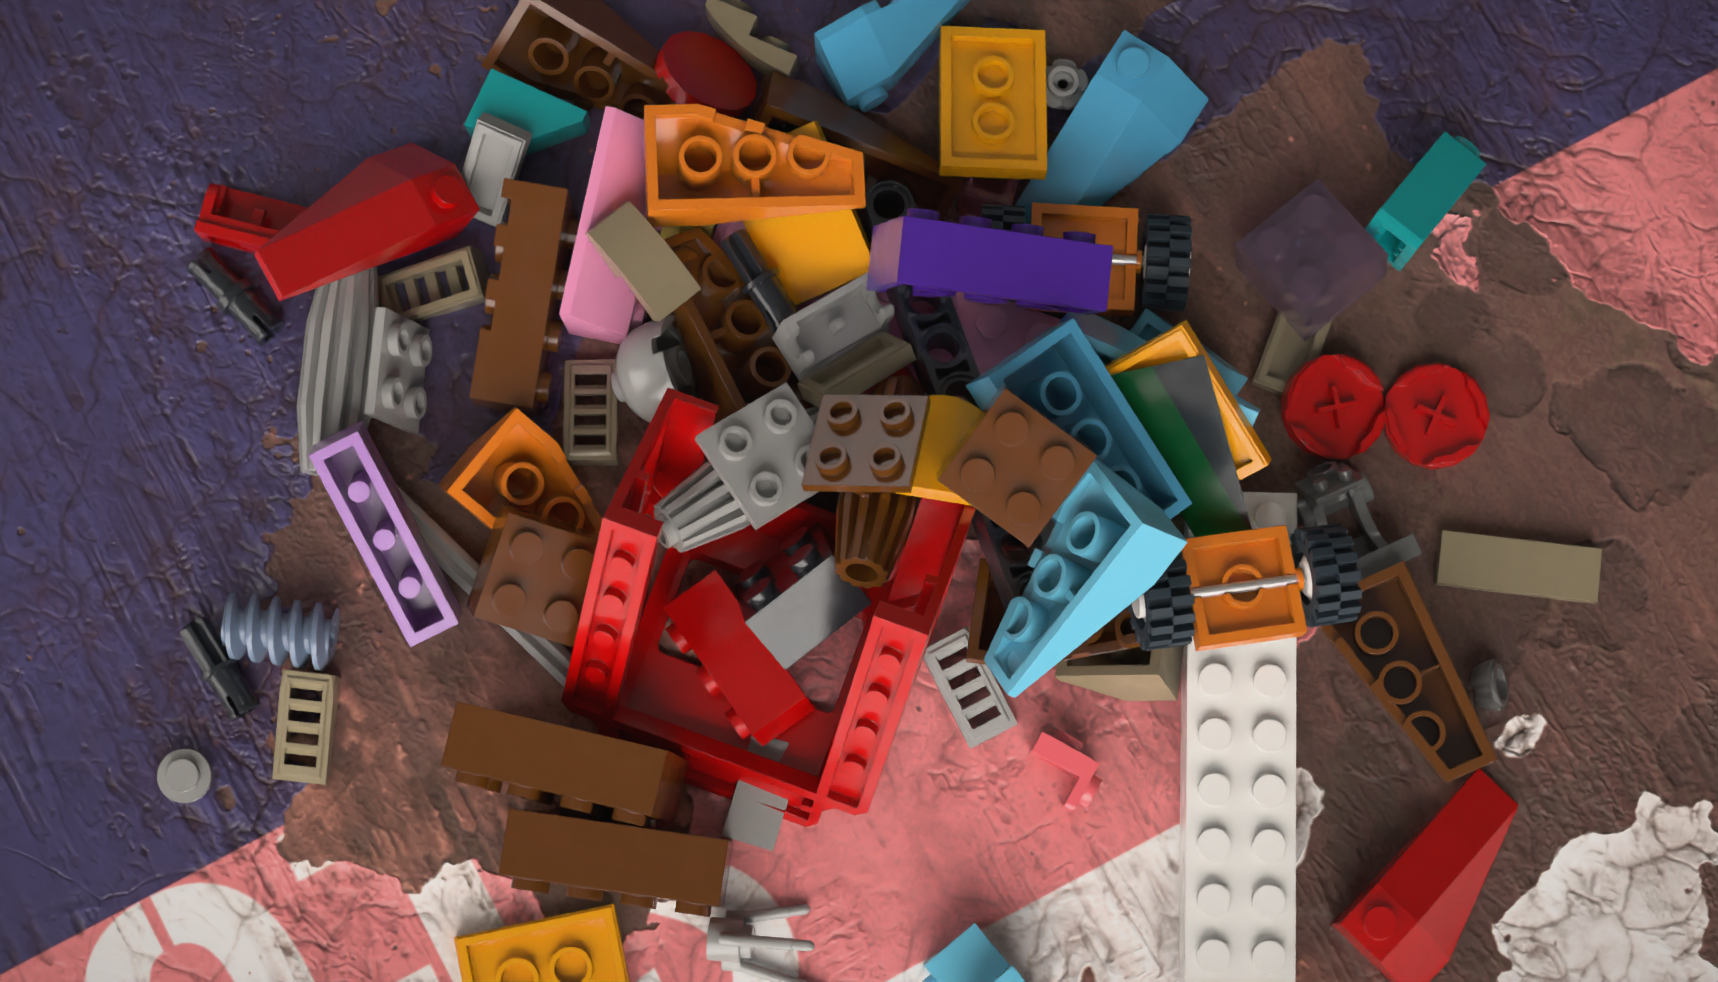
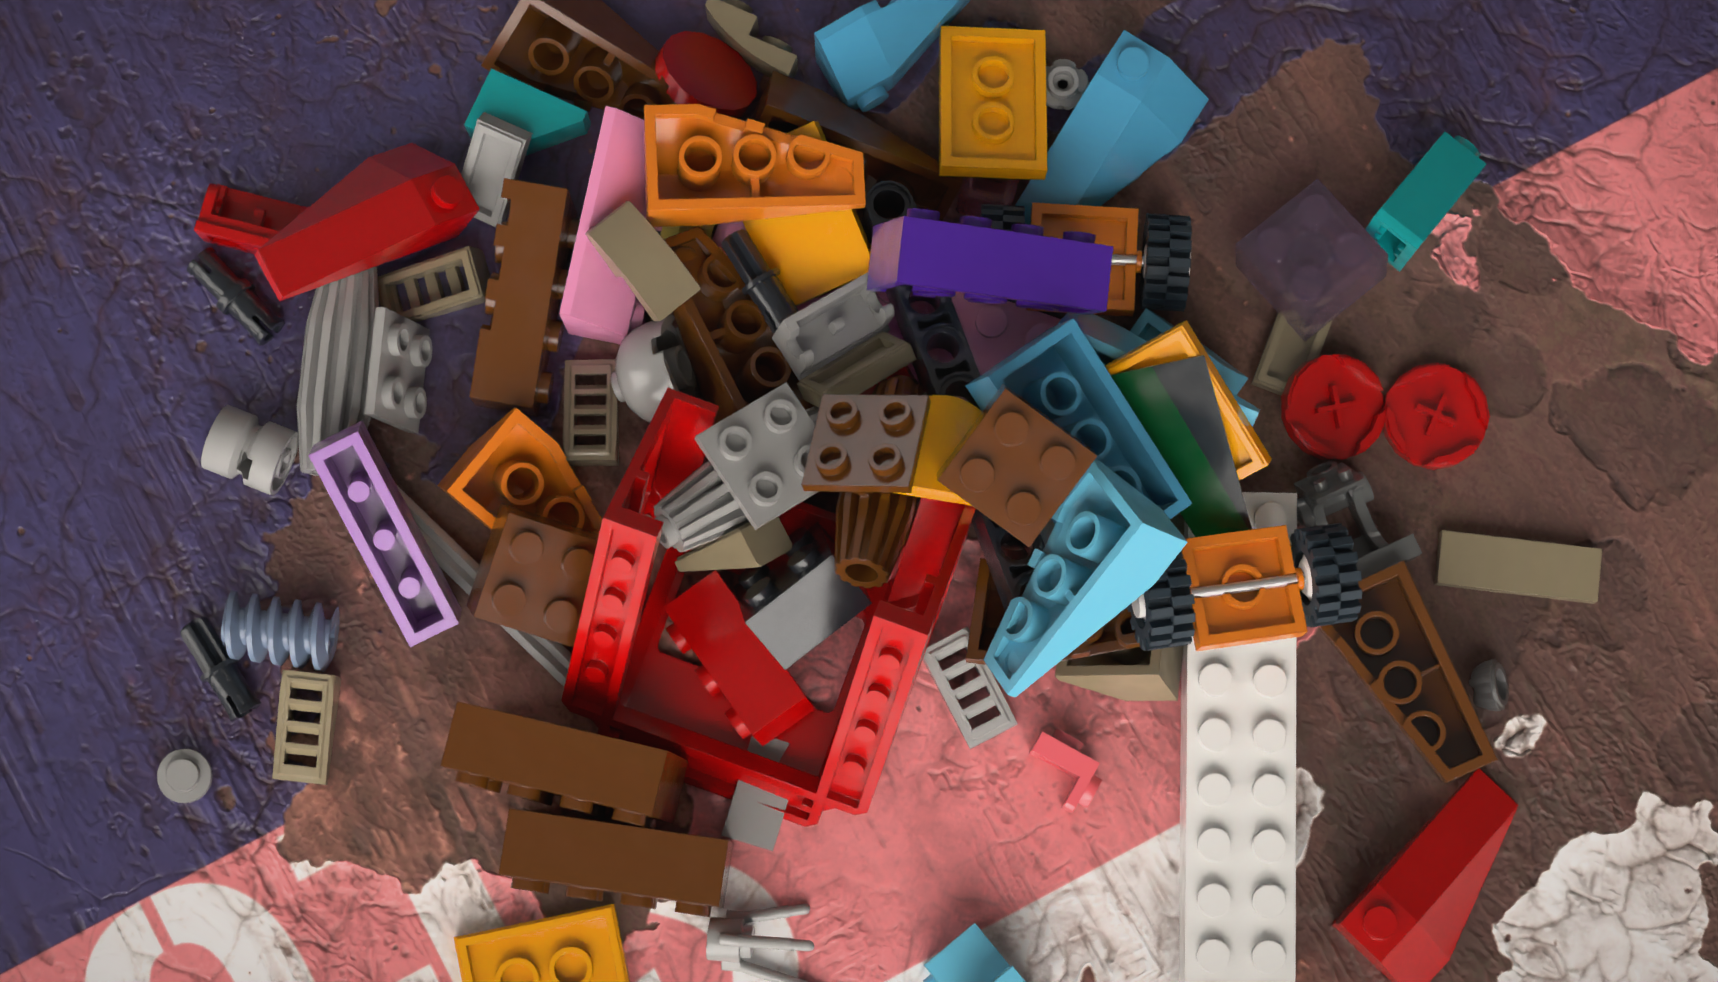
none -> light grey wheel [201,404,299,496]
none -> dark tan slope [675,517,792,572]

